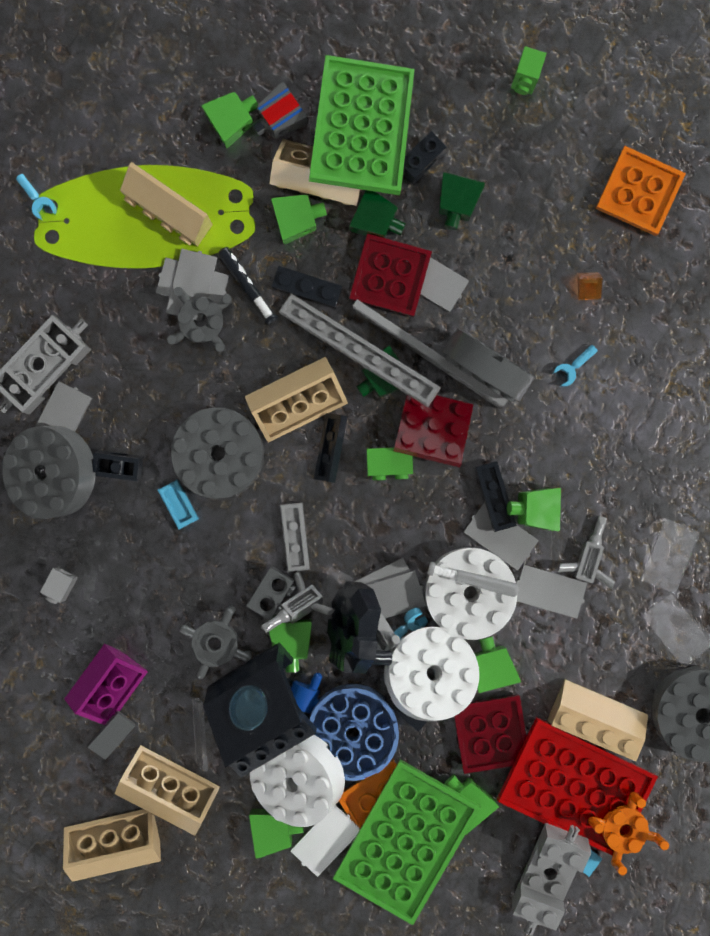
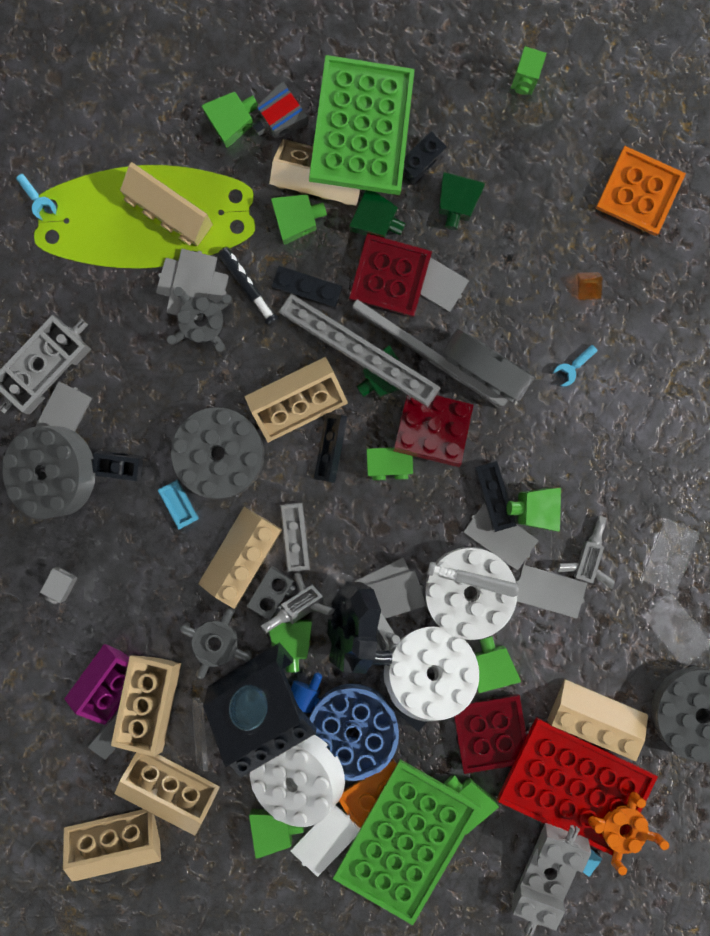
medium azure piece [394,608,428,638] -> none
none -> tan slope [111,655,181,757]
none -> tan slope [198,507,283,609]

